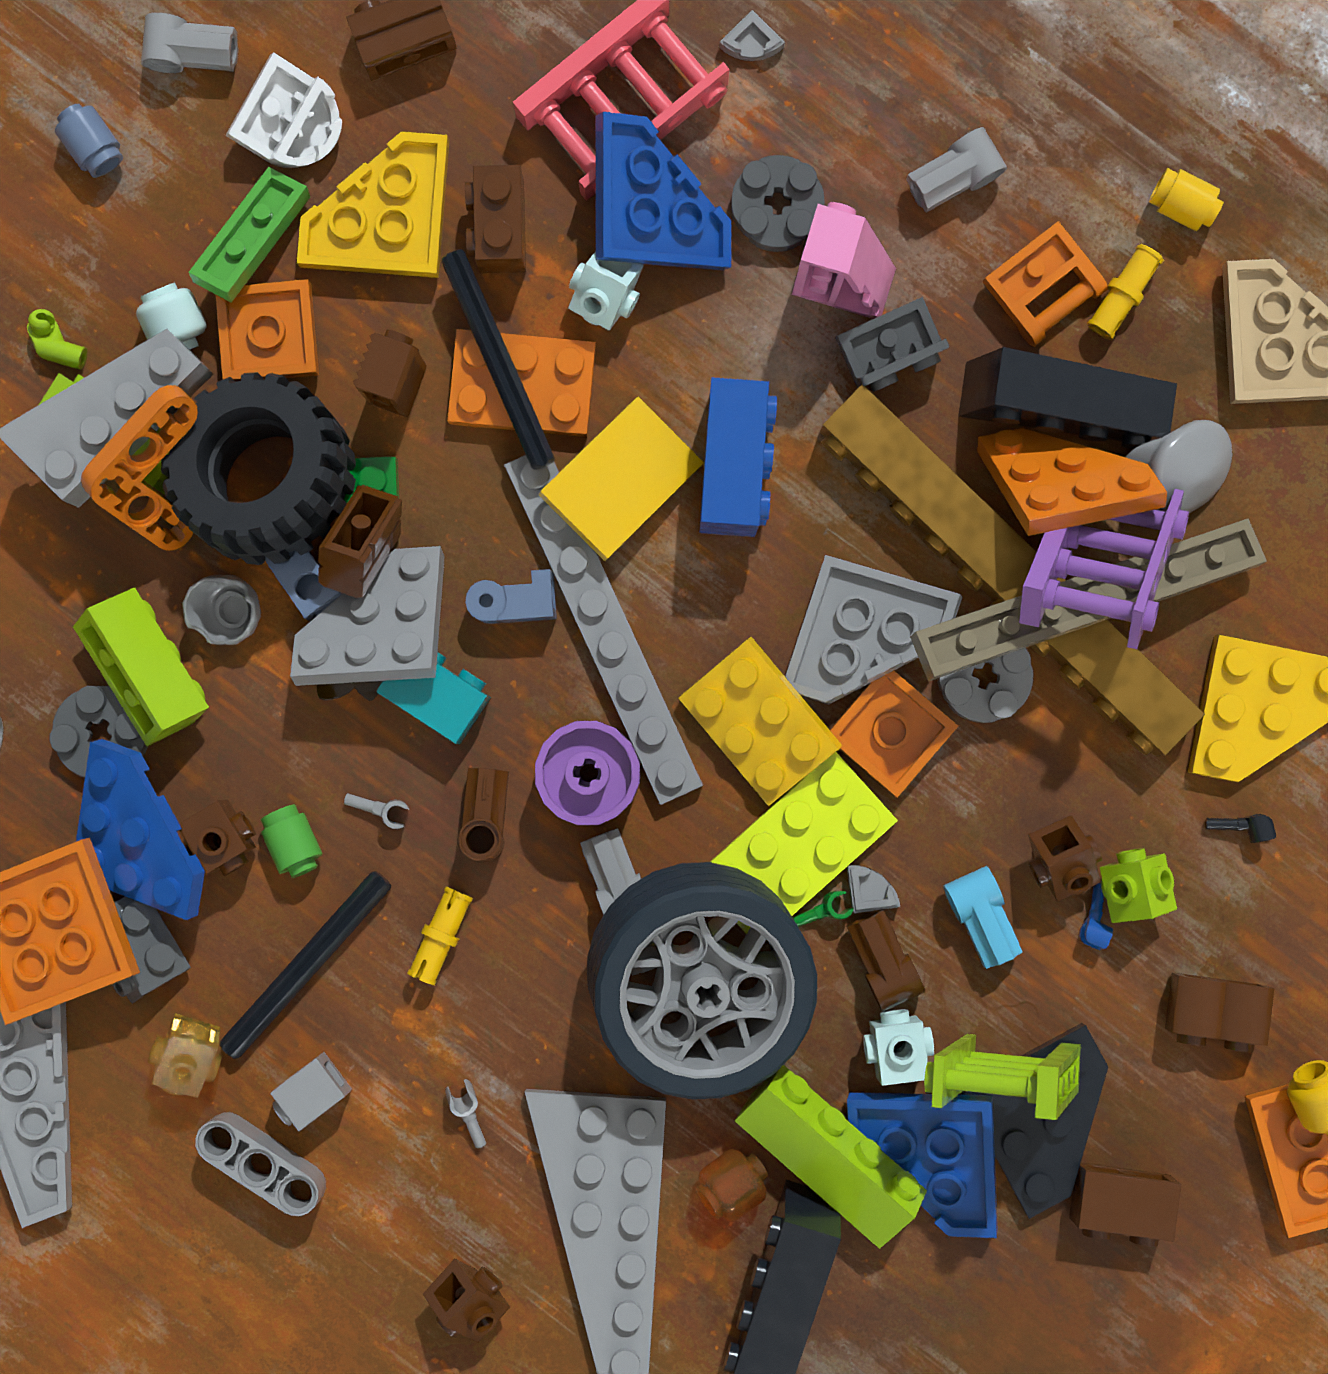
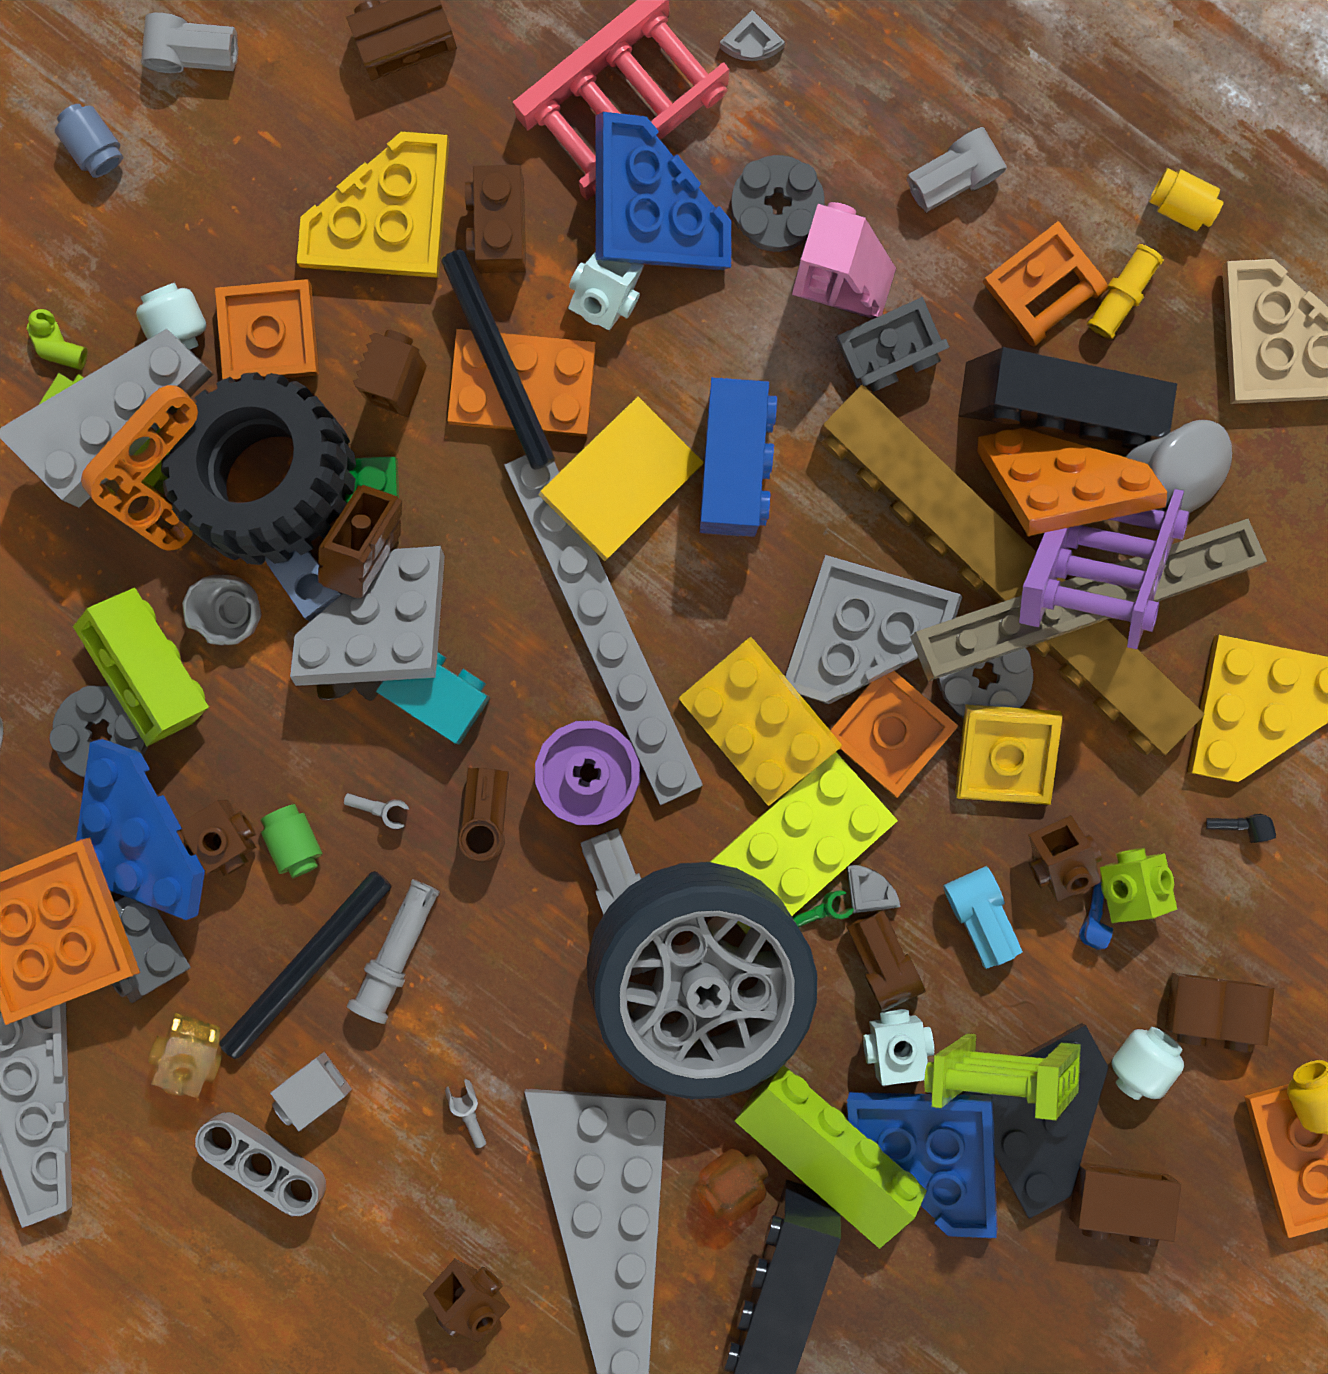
bright green plate [188,167,310,303] -> none
white slope [225,52,342,168] -> none
yellow pin [407,886,473,986] -> none
sand blue leg [465,569,557,624] -> none
none -> light grey pin [347,879,440,1024]
none -> yellow tile [955,704,1063,805]
none -> light aqua head [1111,1027,1184,1100]

